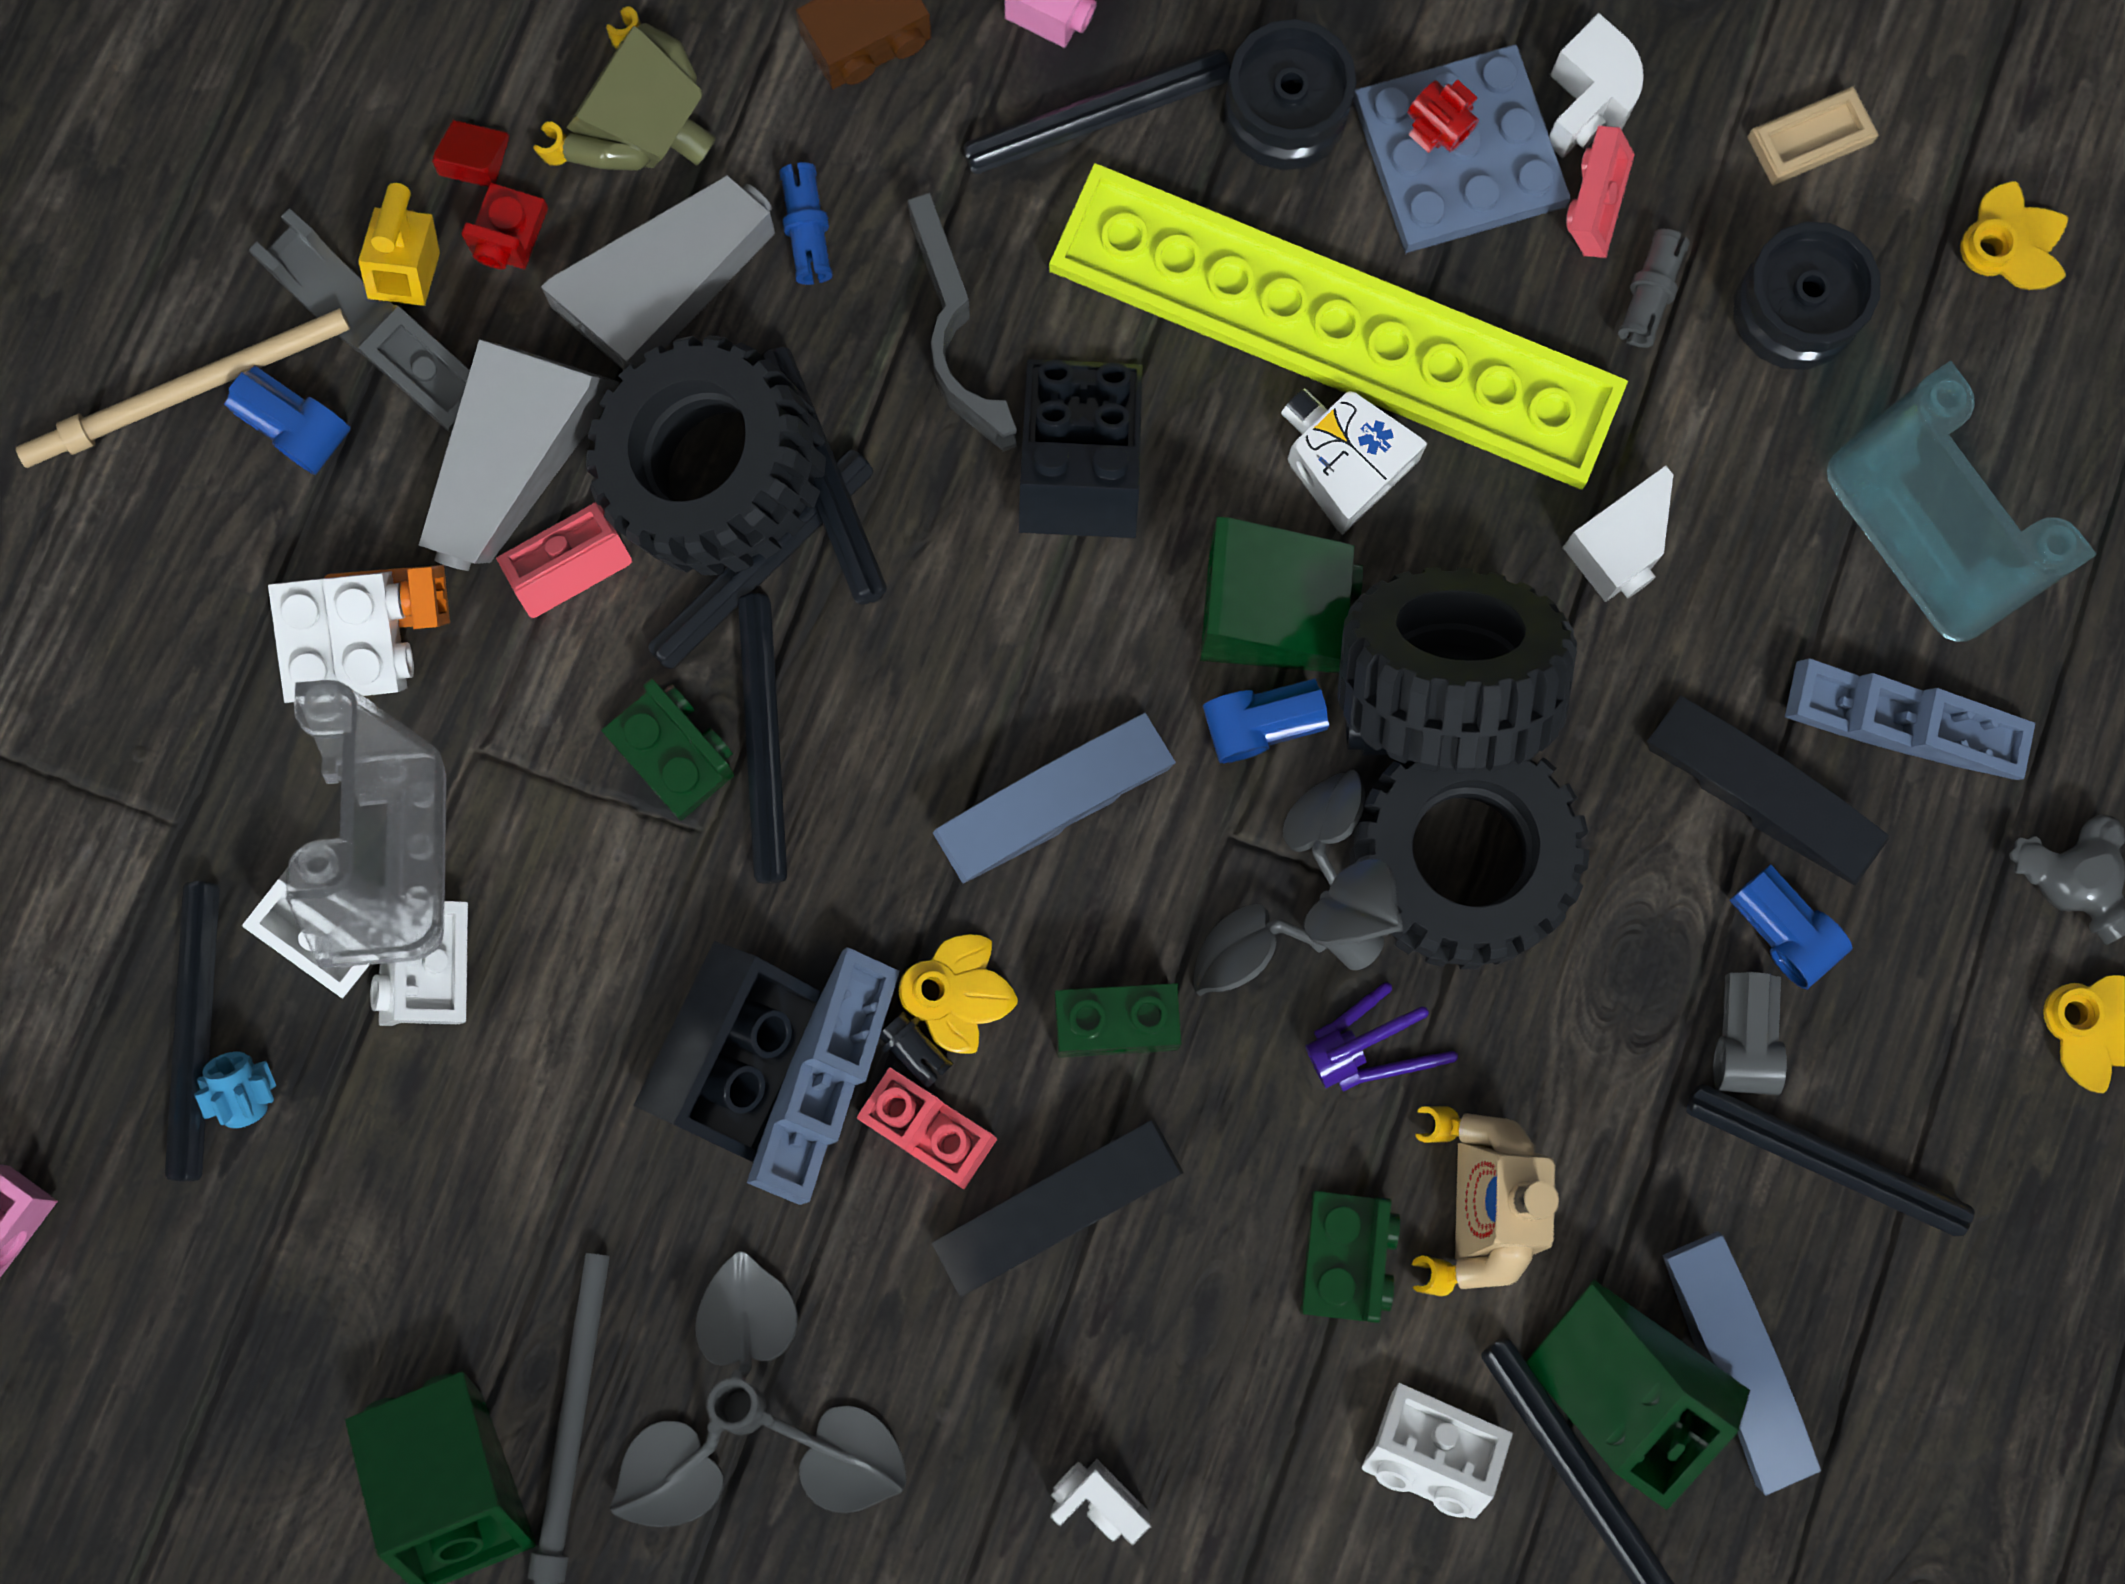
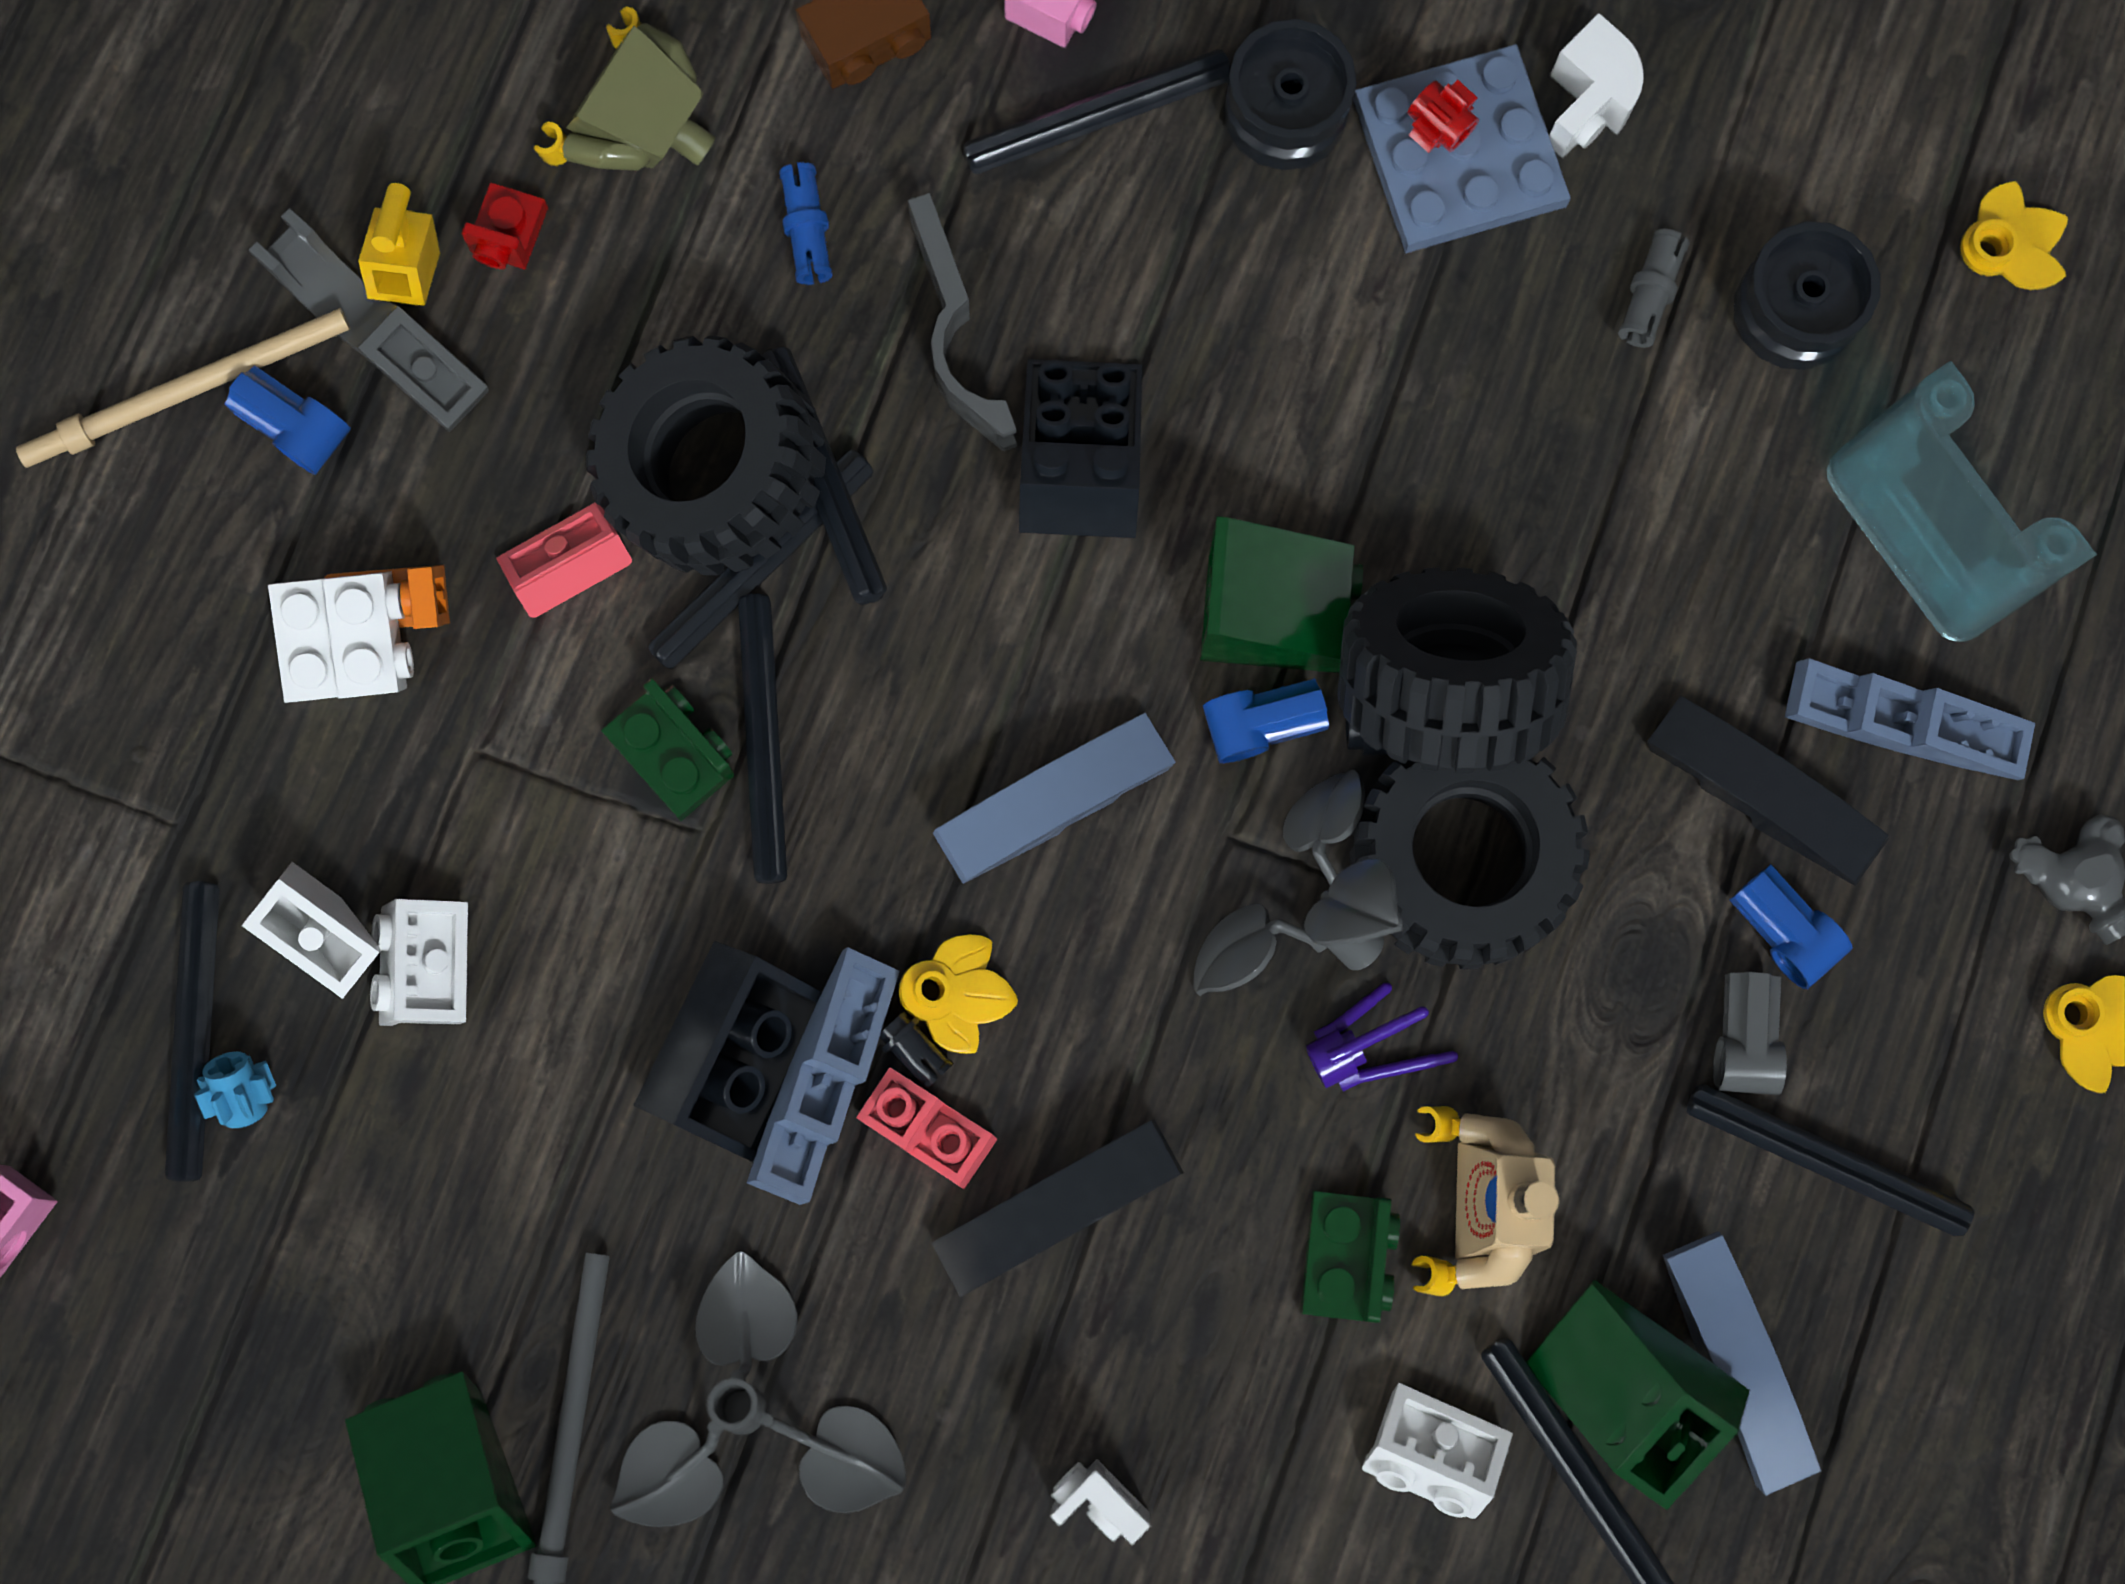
clear windscreen [286,680,446,969] -> none
light grey slope [419,340,620,571] -> none
red slope [432,120,510,187] -> none
light grey slope [541,176,775,370] -> none
neon yellow plate [1049,163,1628,490] -> none
dark green brick [1055,983,1181,1058] -> none
white torso [1281,388,1427,535] -> none
white slope [1563,466,1673,602] -> none
coral plate [1567,126,1634,258] -> none
tan tile [1748,87,1879,186] -> none

